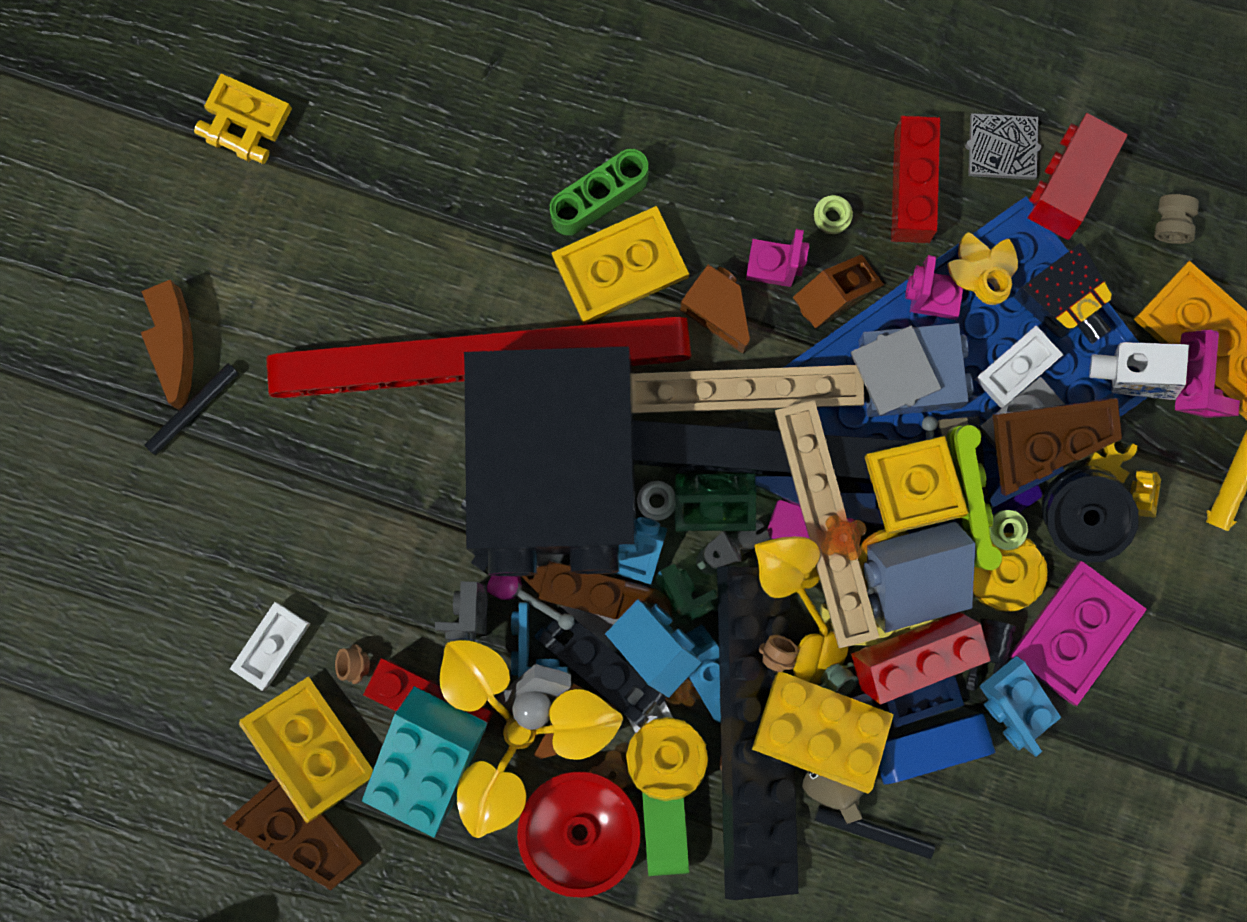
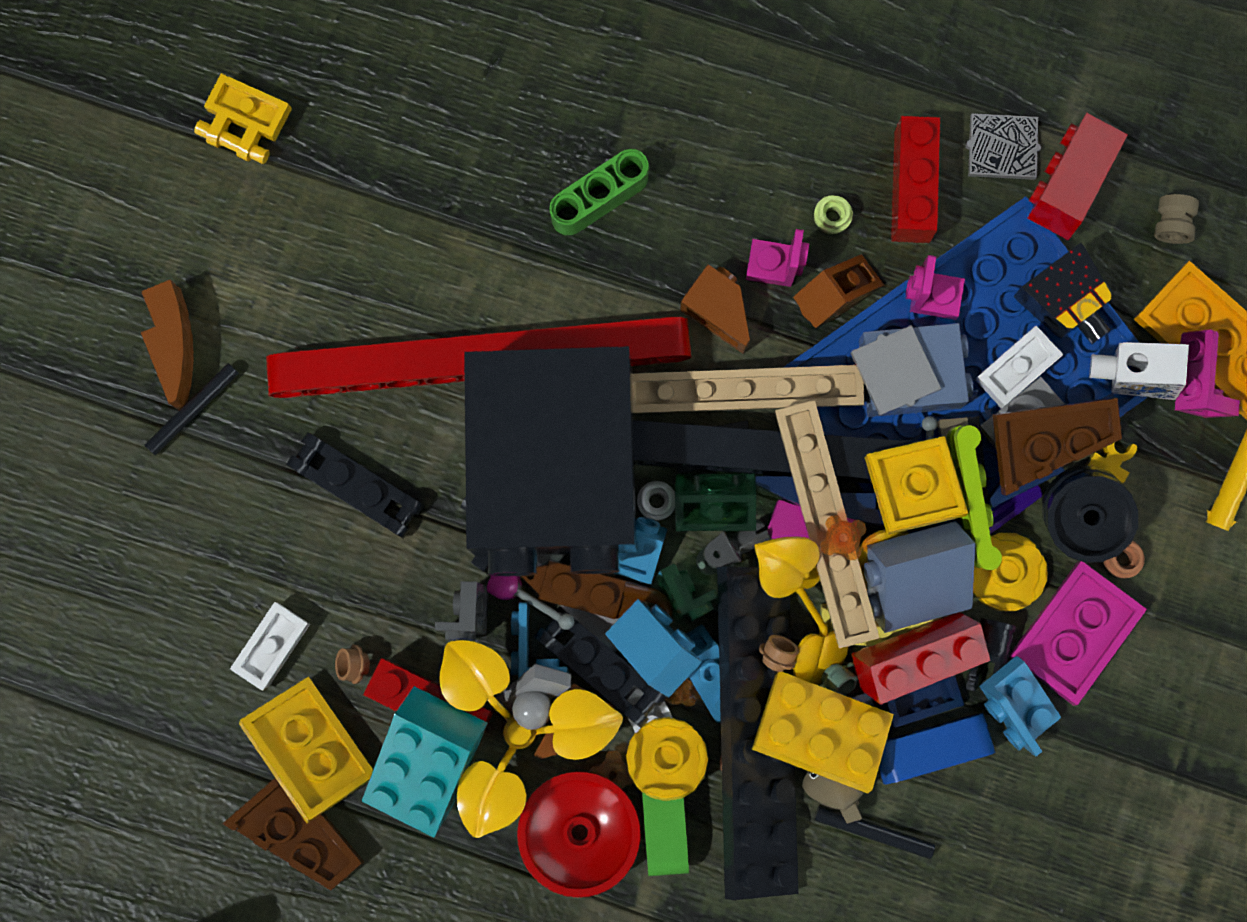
yellow plate [551,206,689,325] -> none
yellow plate [947,232,1018,305] -> none
yellowish green plate [989,510,1028,550] -> none
yellow plate [1130,470,1161,518] -> none
none -> black plate [286,432,425,539]
none -> nougat plate [1104,541,1145,579]

